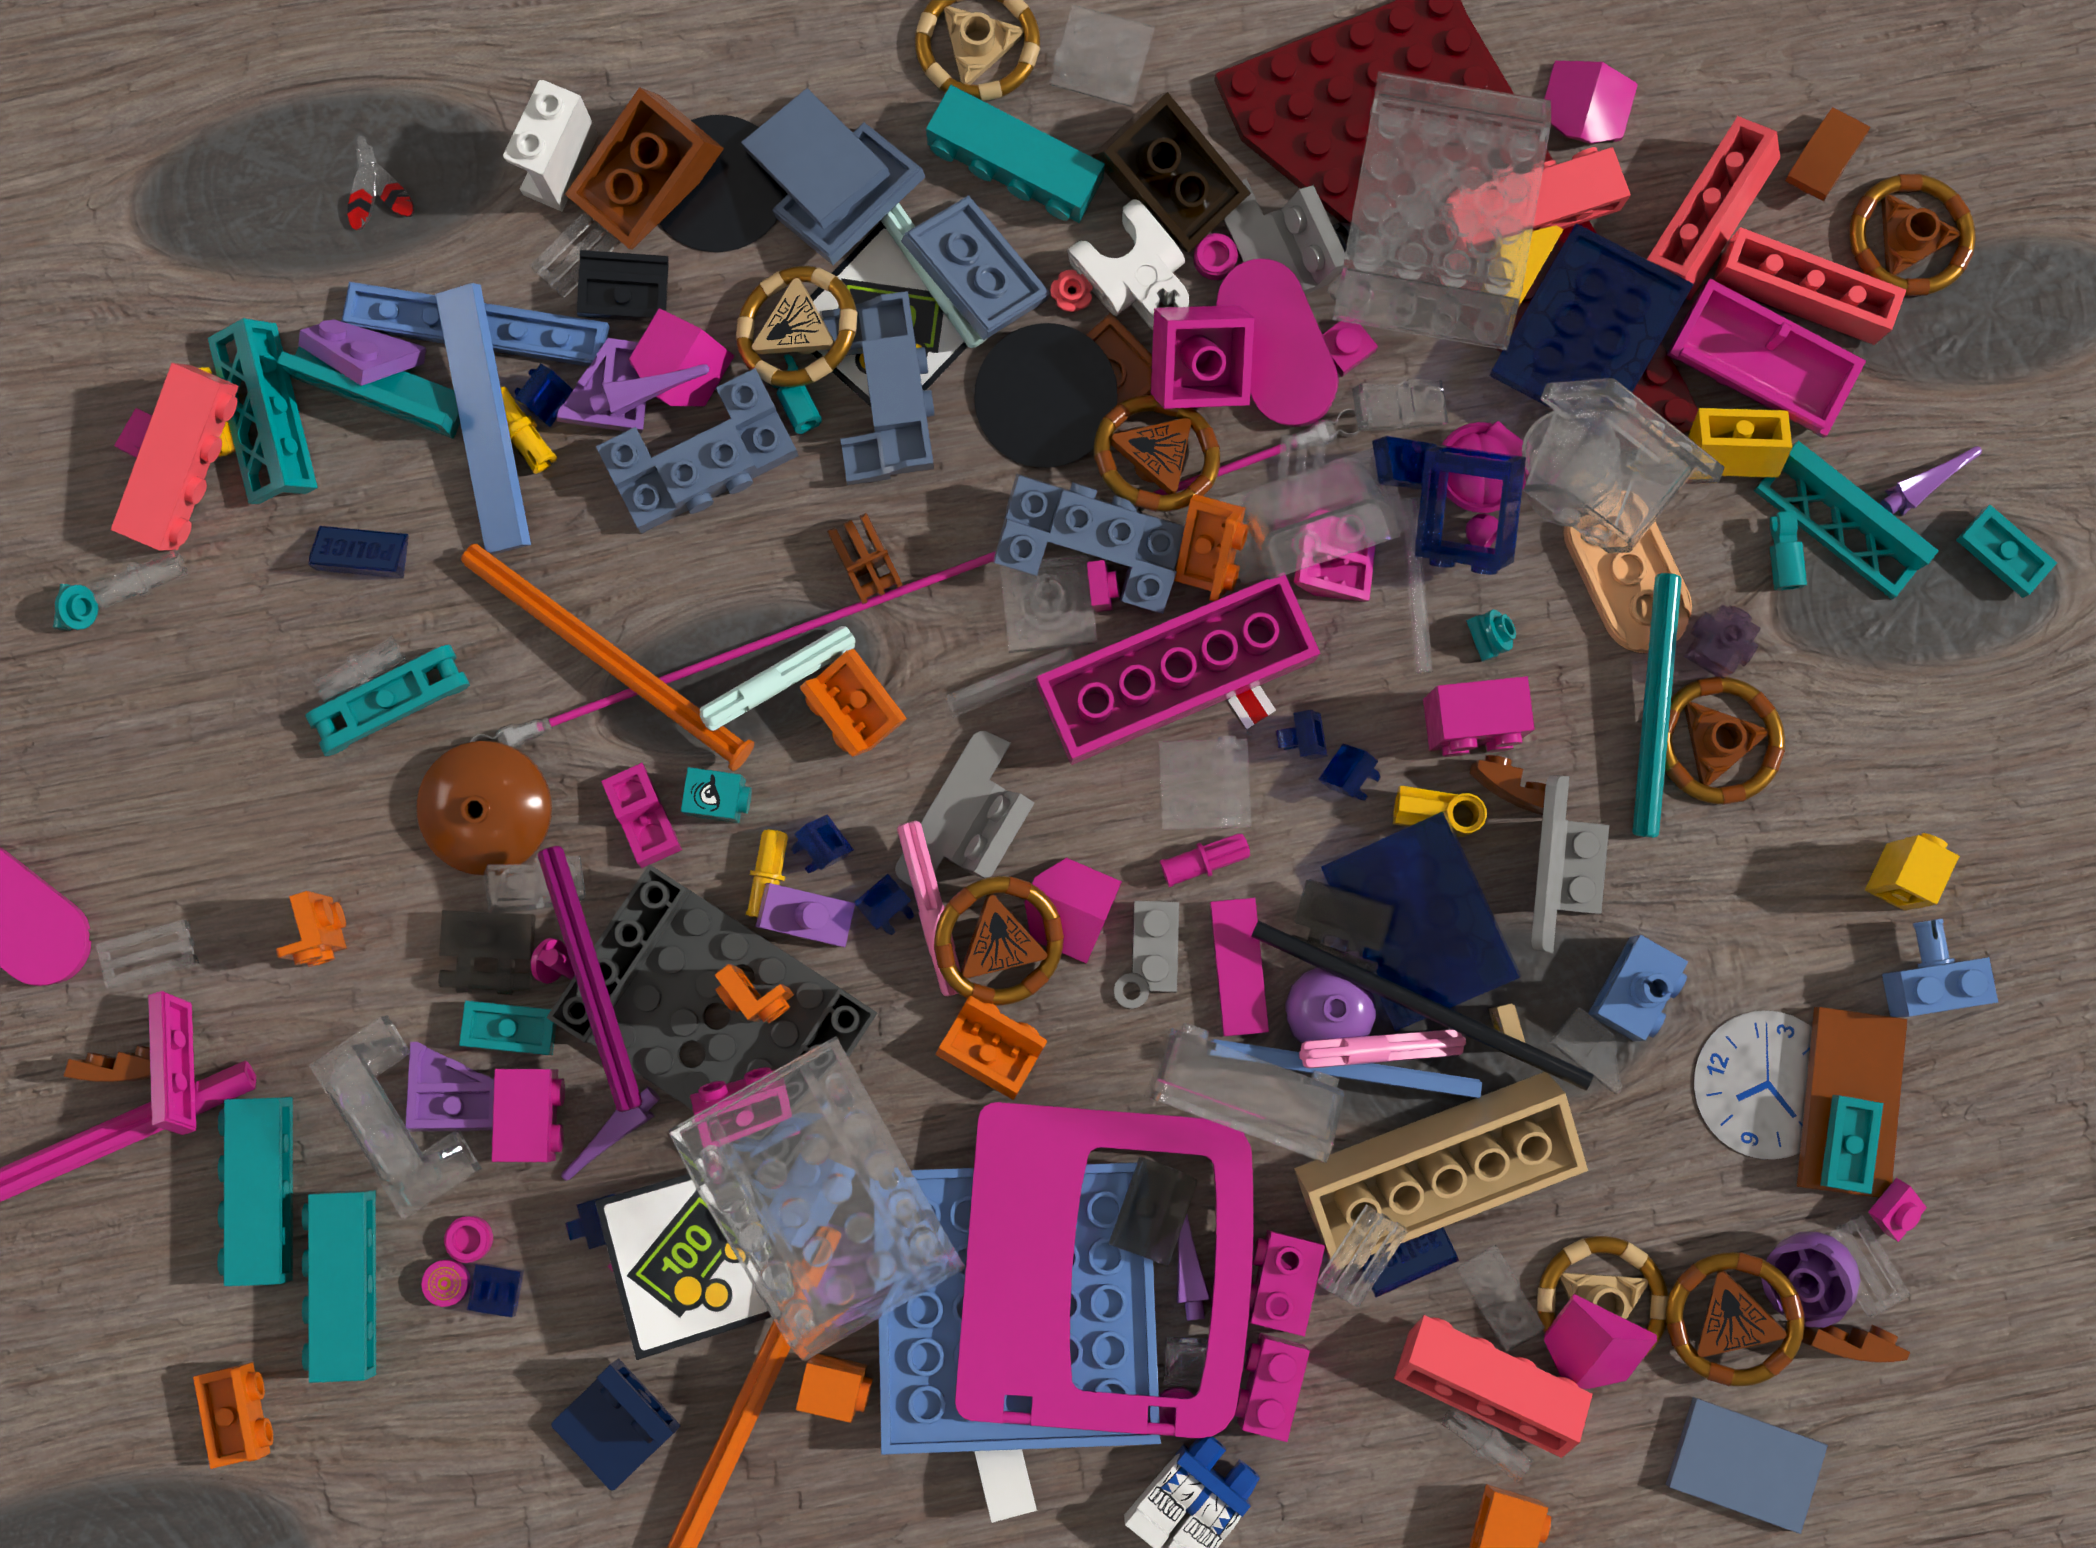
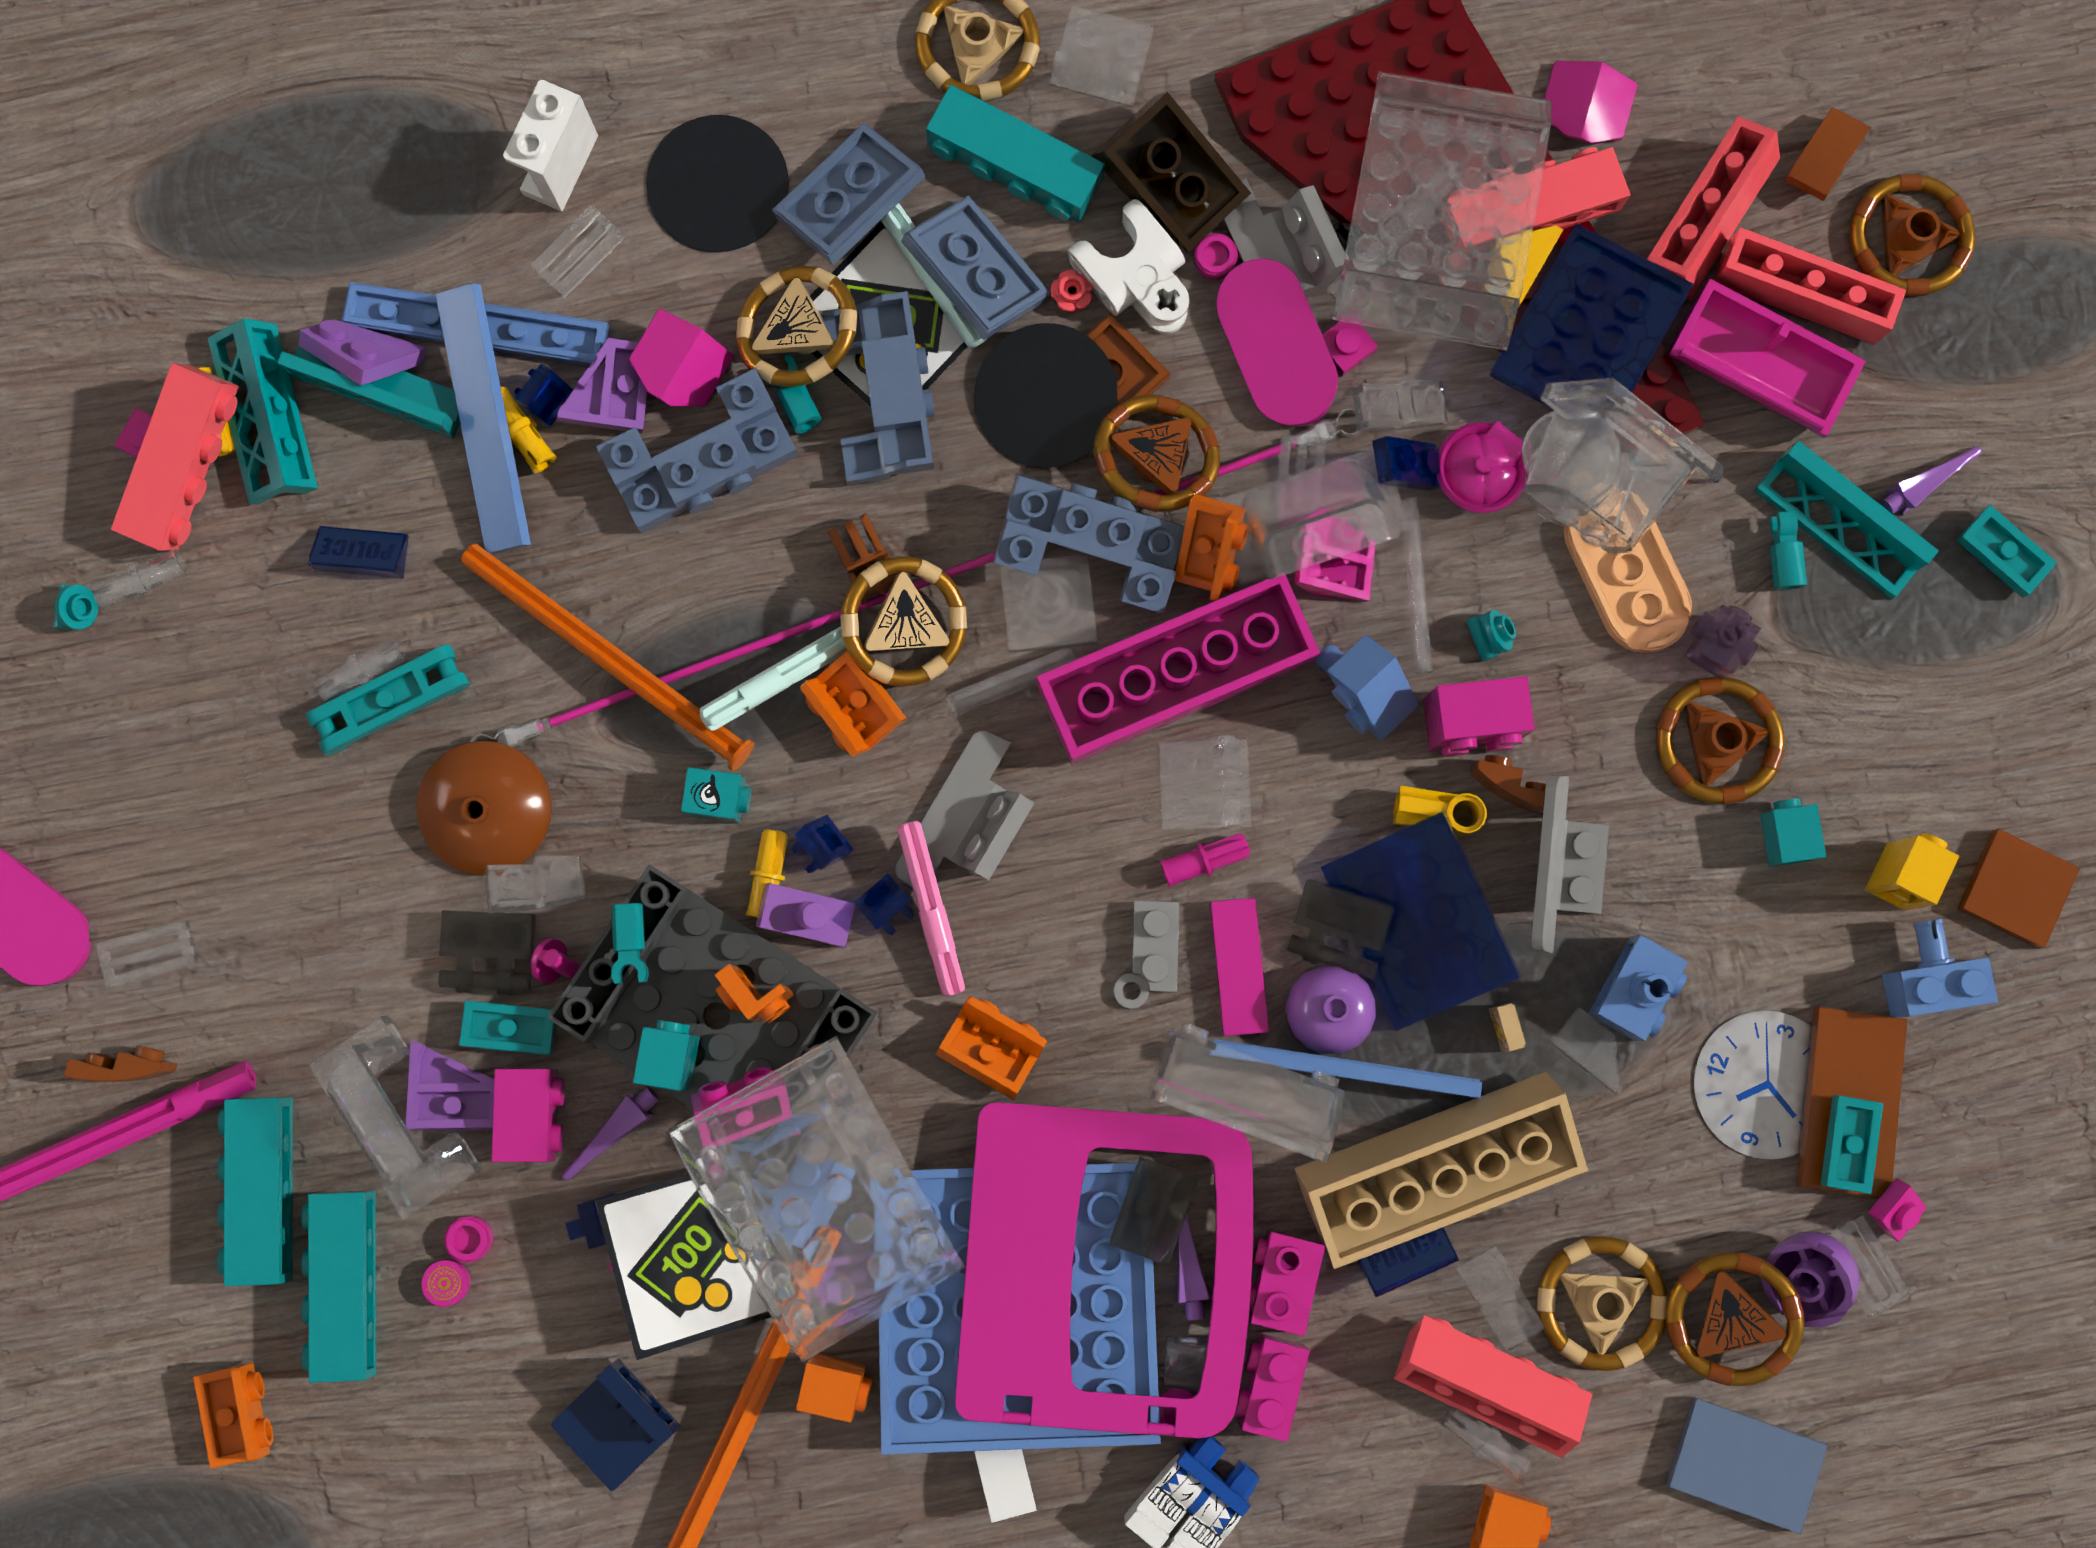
dark pink tile [148,991,196,1135] -> none
orange bracket [276,891,347,967] -> none
piece [347,136,415,231] -> none
clear blue tile [467,1263,524,1318] -> none
magenta axle [538,846,642,1112] -> none
dark orange slope [565,87,724,250] -> none
black plate [577,250,669,322] -> none
medium lavender piece [590,364,709,417] -> none
dark pink slope [601,763,682,868] -> none
sand blue tile [741,88,890,230] -> none
piece [934,876,1064,1006] -> none
dark pink slope [1024,858,1122,964] -> none
dark pink plate [1087,560,1119,612] -> none
dark pink brick [1151,305,1255,409] -> none
sticker [1228,686,1276,729] -> none
black piece [1251,920,1594,1091] -> none
clear blue tile [1276,710,1328,760] -> none
bright pink axle [1299,1029,1466,1069] -> none
clear tile [1317,1204,1408,1308] -> none
clear blue tile [1318,743,1381,801] -> none
clear blue window [1414,445,1526,575] -> none
dark pink hinge [1465,513,1504,552] -> none
dark pink slope [1544,1294,1657,1390] -> none
teal axle [1632,573,1682,838] -> none
yellow brick [1687,408,1792,478] -> none
dark orange slope [1802,1325,1910,1362] -> none
none -> teal bar [611,903,649,985]
none -> teal brick [633,1020,700,1091]
none -> piece [840,556,967,687]
none -> medium blue brick [1316,635,1419,741]
none -> teal brick [1760,798,1827,867]
none -> dark orange tile [1957,829,2080,949]

